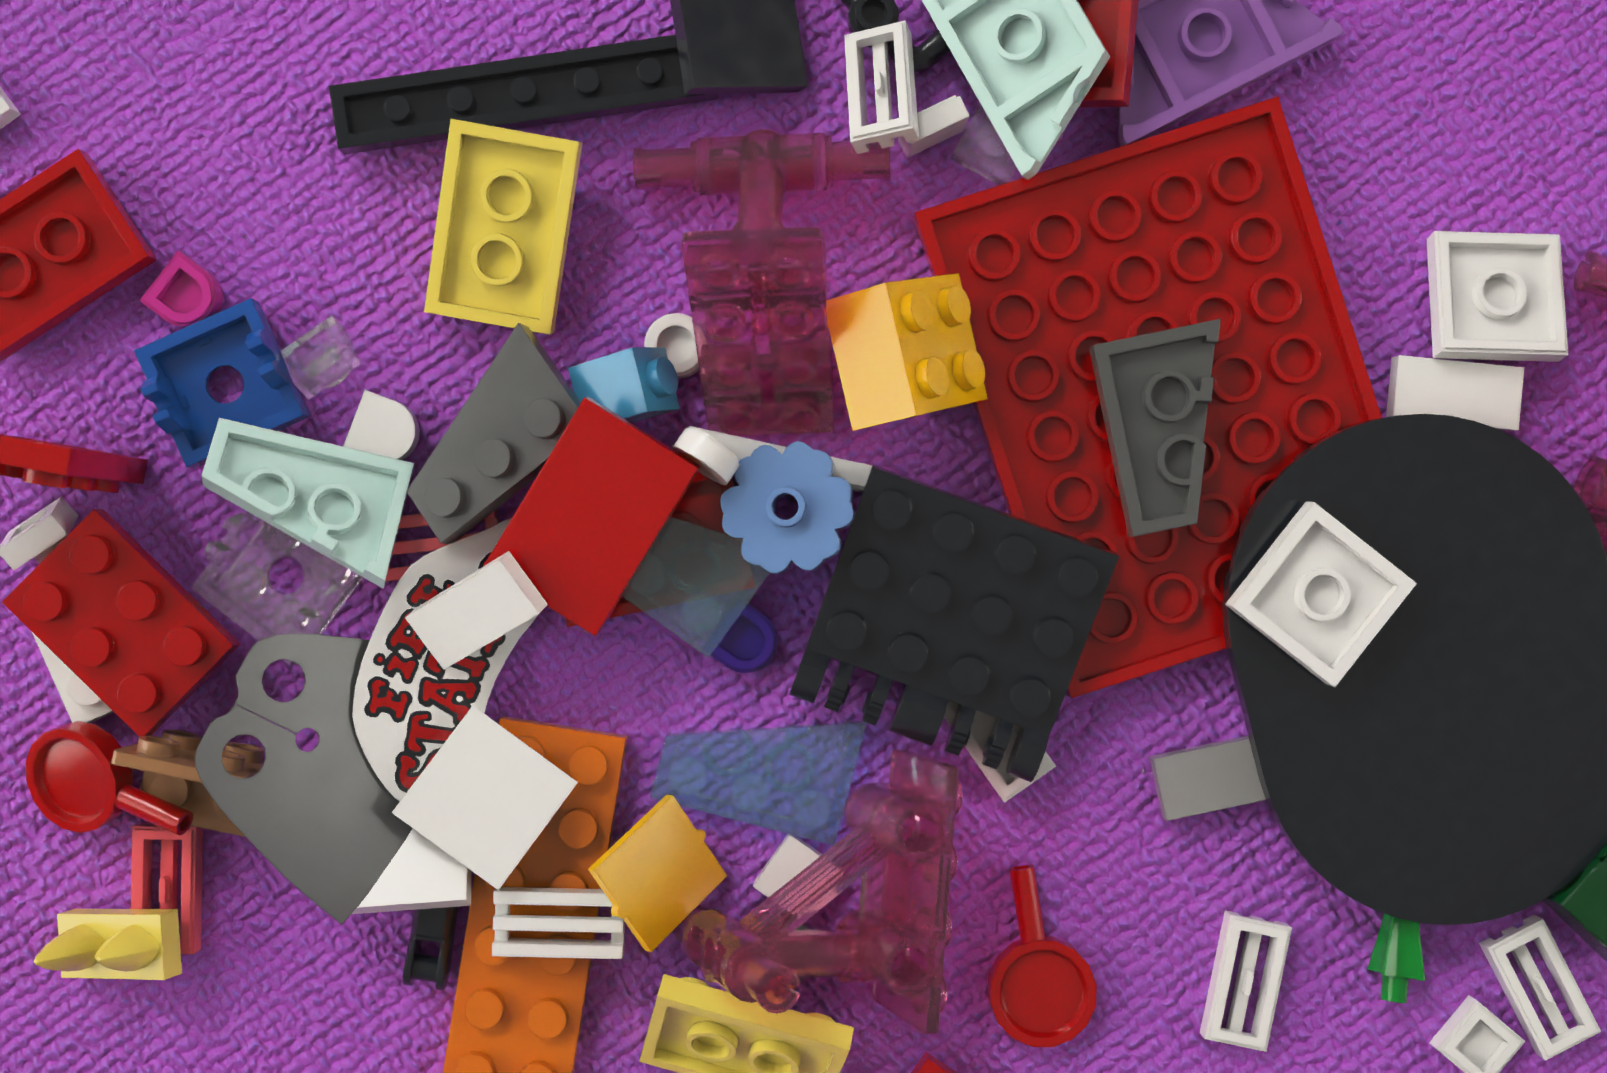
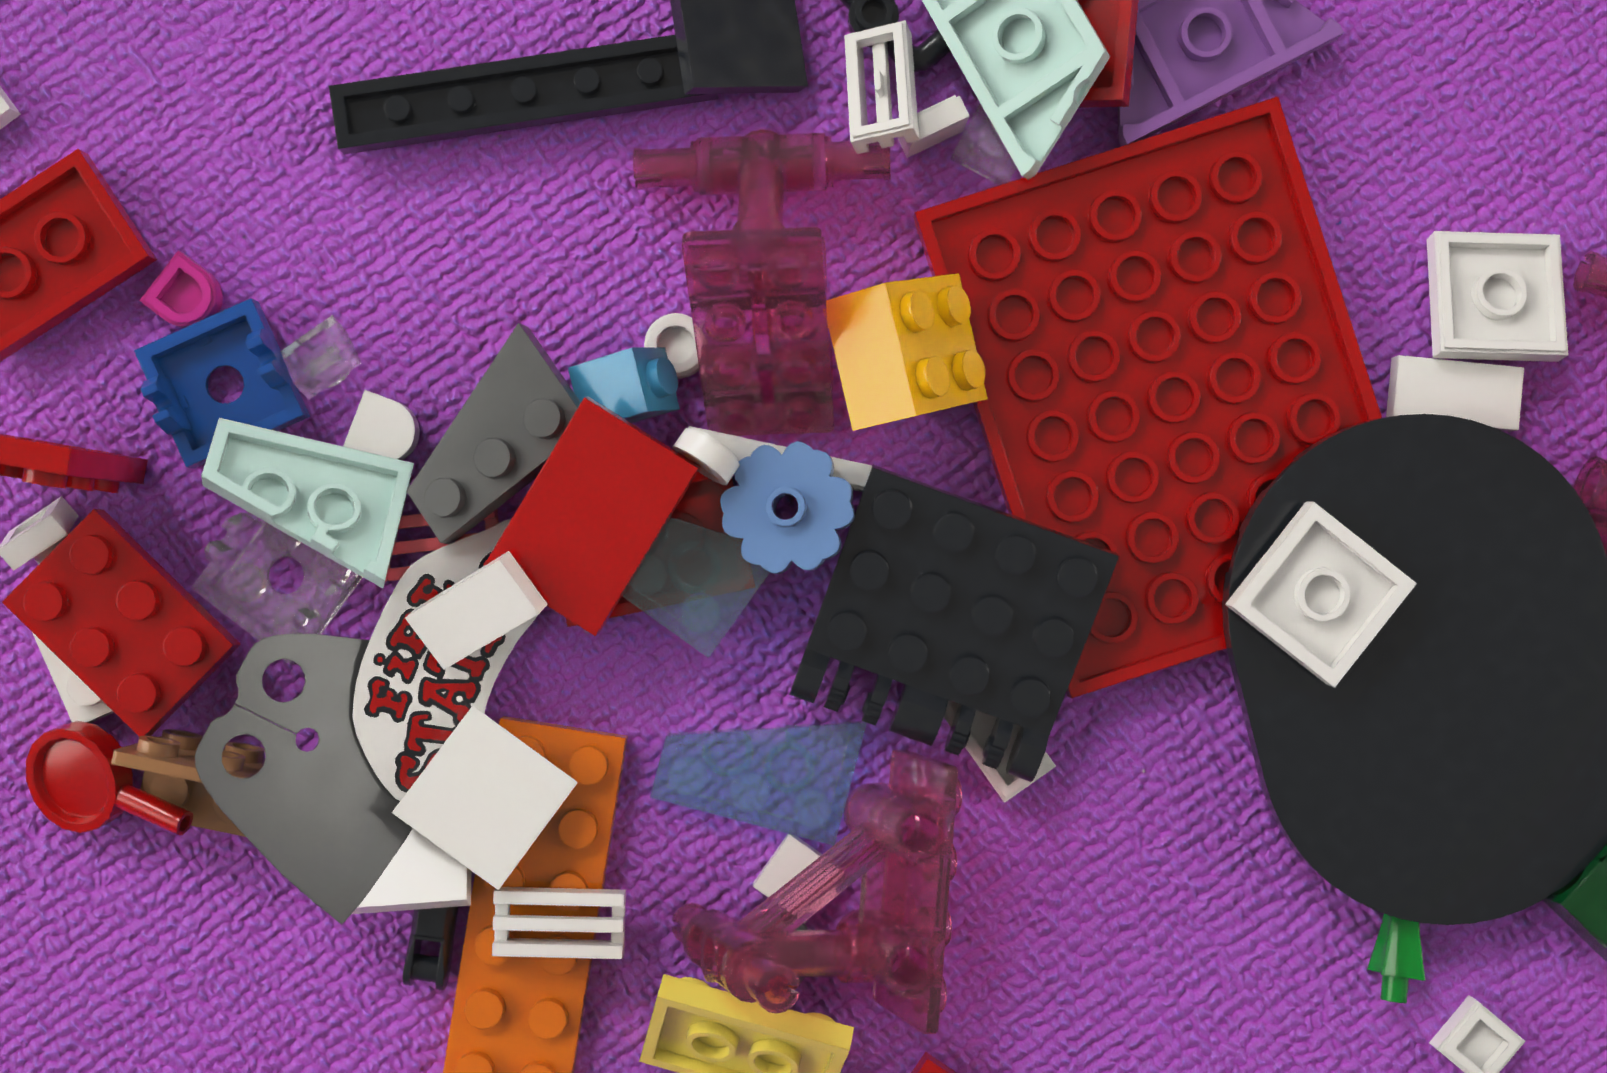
light yellow tile [34,909,182,980] -> none
coral tile [131,823,203,954] -> none
light yellow plate [424,119,583,335] -> none
yellow piece [588,795,727,952] -> none
dark purple tile [702,597,778,673] -> none
red piece [987,865,1097,1047] -> none
dark grey wing [1089,319,1221,537] -> none
light grey tile [1149,735,1266,821] -> none
white tile [1200,910,1292,1052] -> none
white tile [1479,915,1601,1061] -> none

